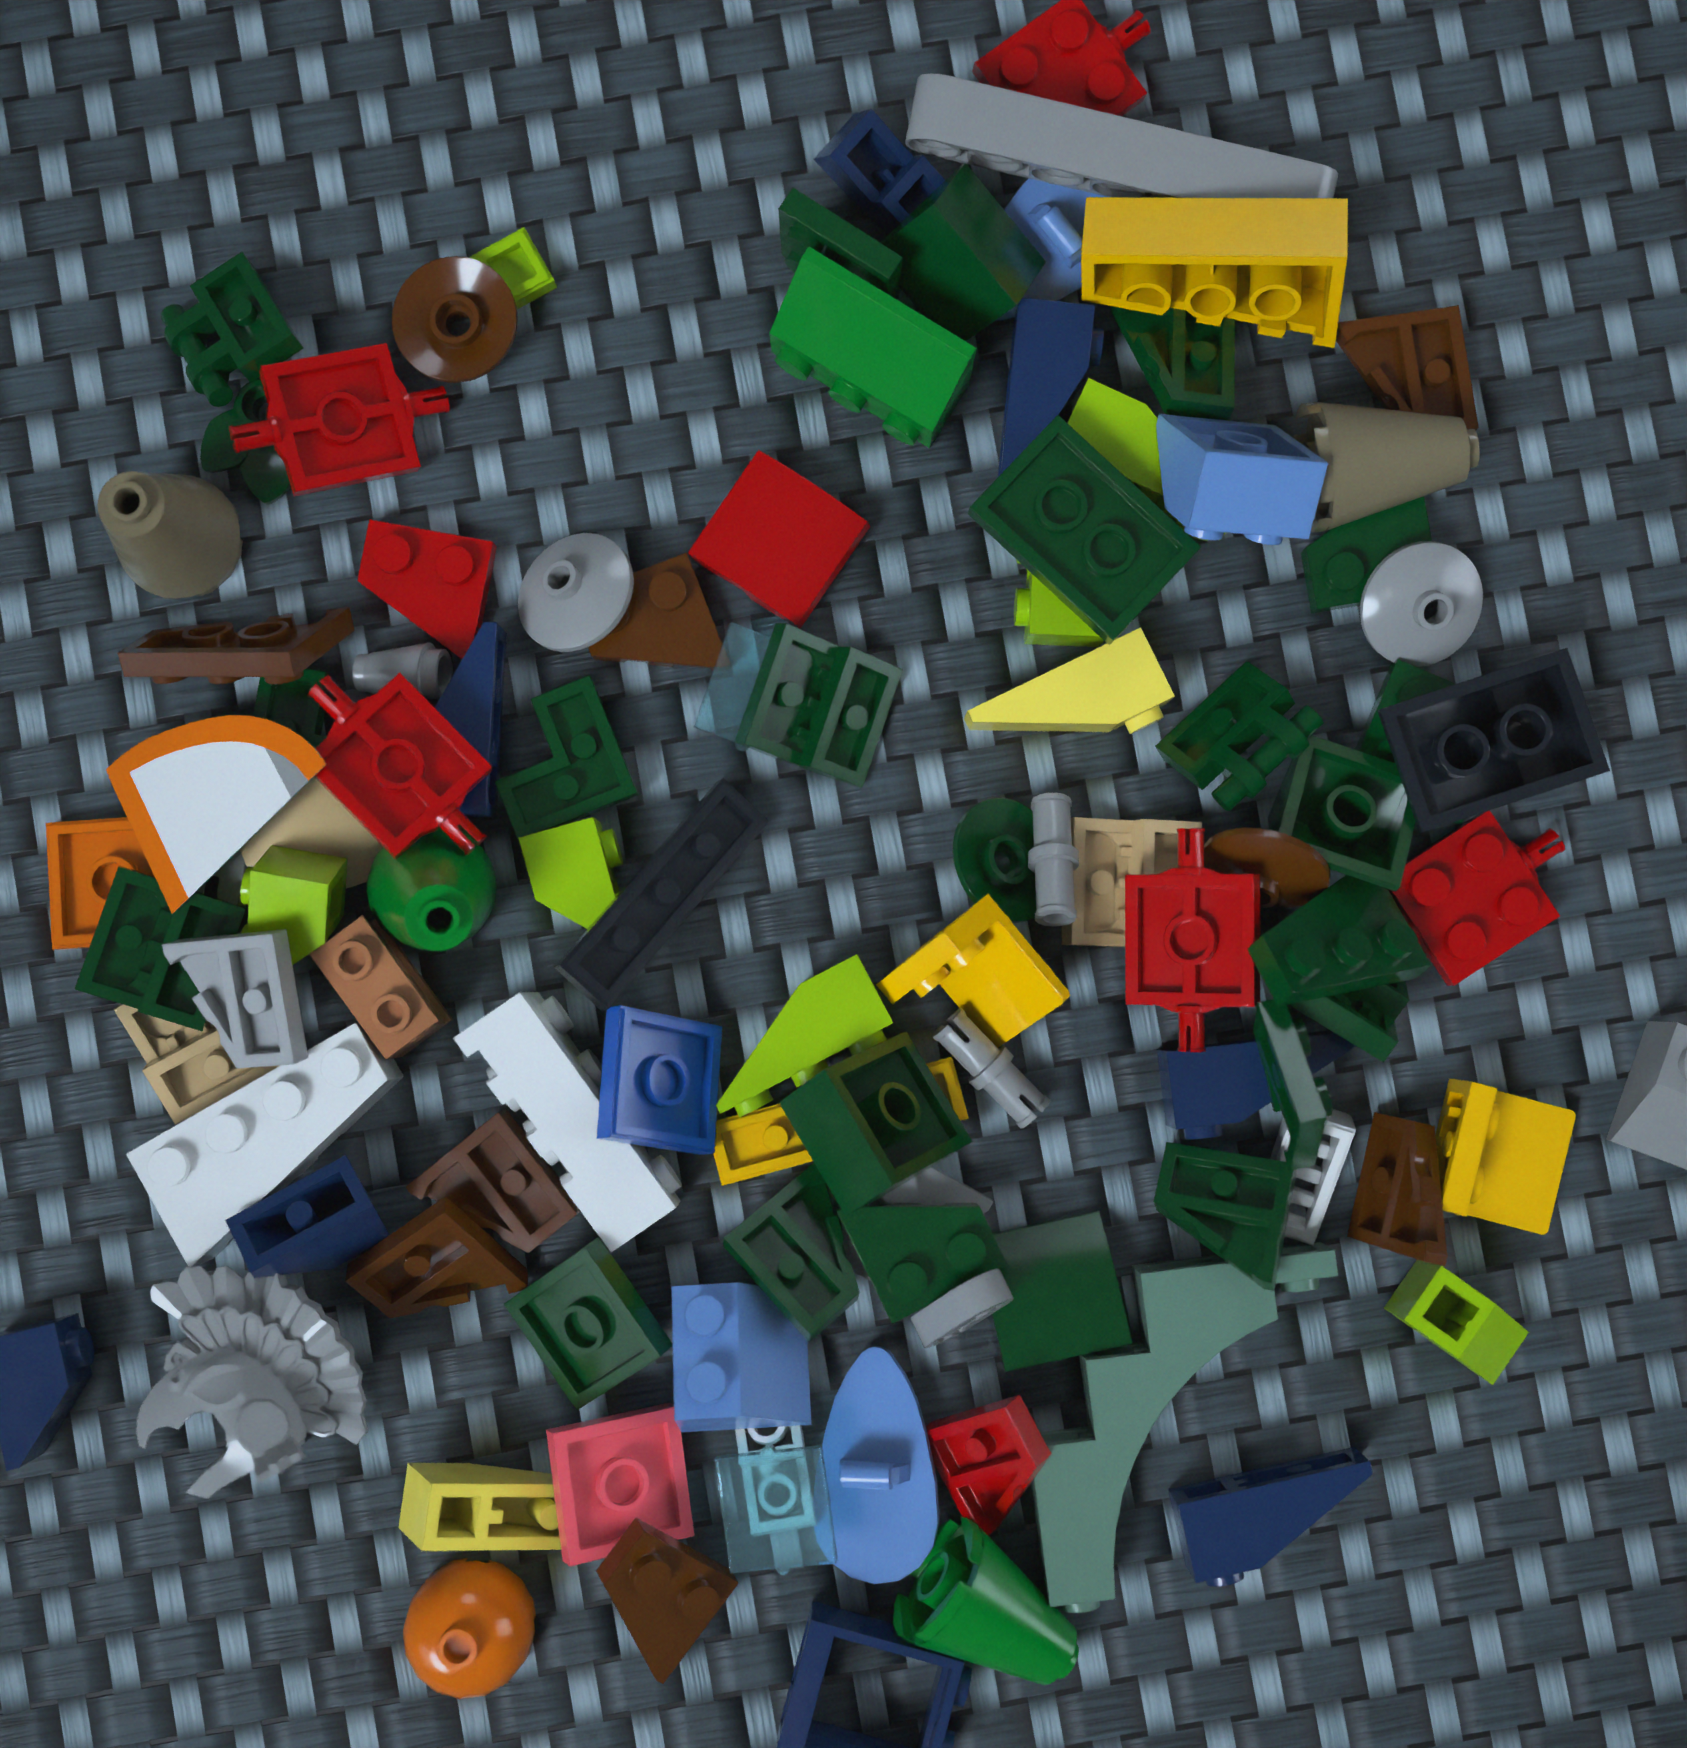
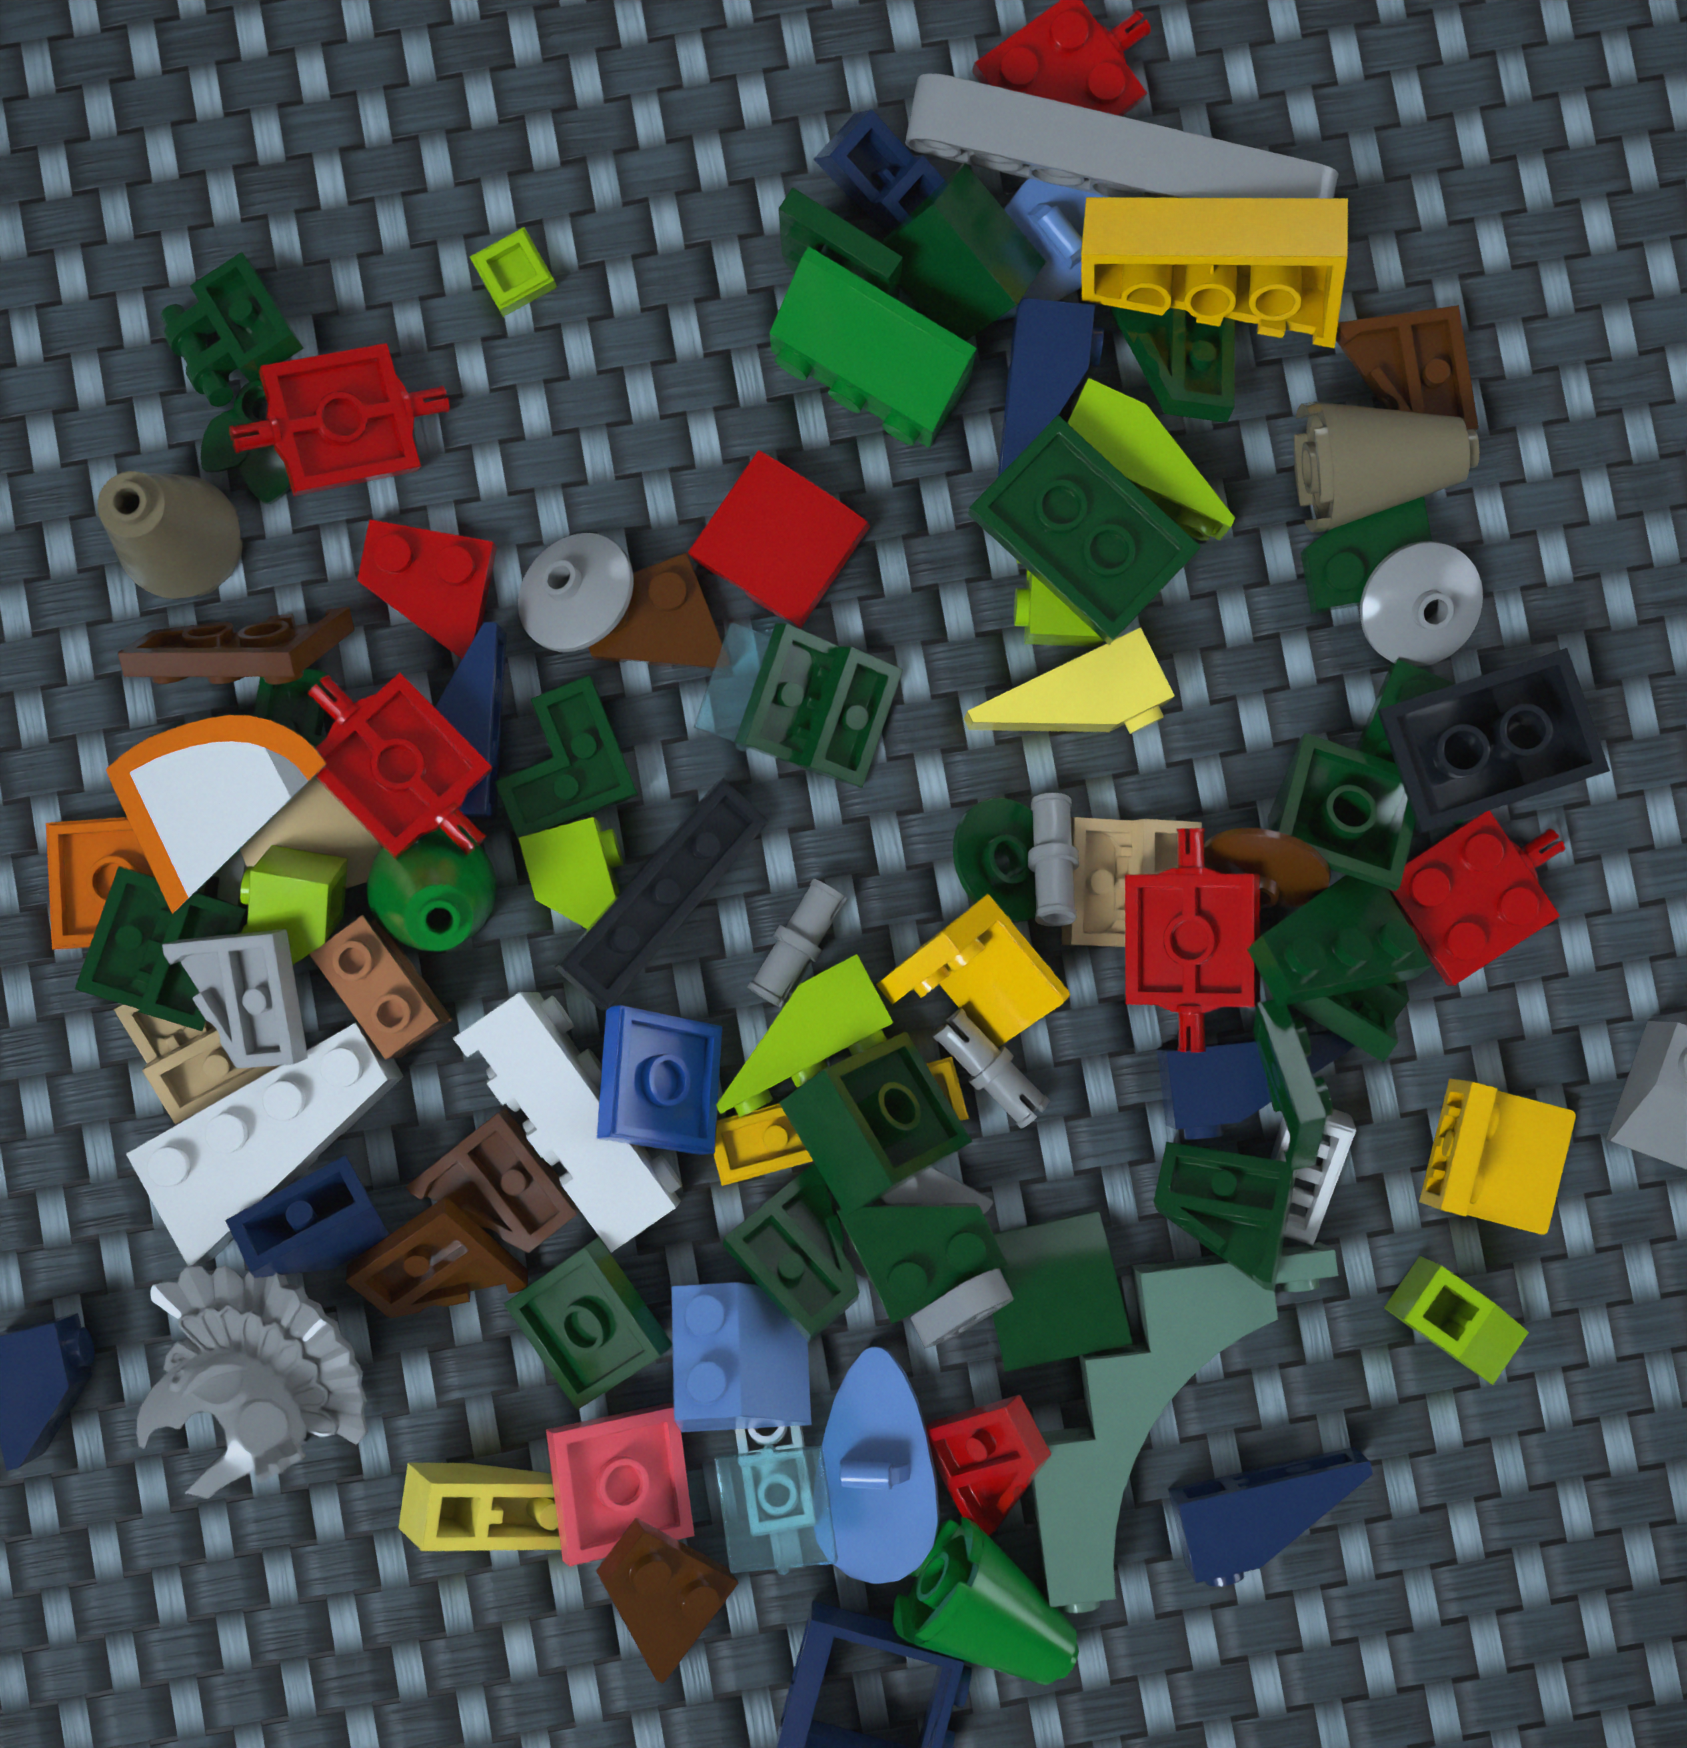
light grey cone [353,642,453,705] -> none
reddish brown dish [392,256,518,383] -> none
orange cylinder [403,1558,536,1699] -> none
dark green plate [1155,661,1324,812] -> none
medium blue slope [1156,414,1328,545] -> none
reddish brown wing [1347,1112,1448,1266] -> none
none -> light grey pin [747,879,848,1009]

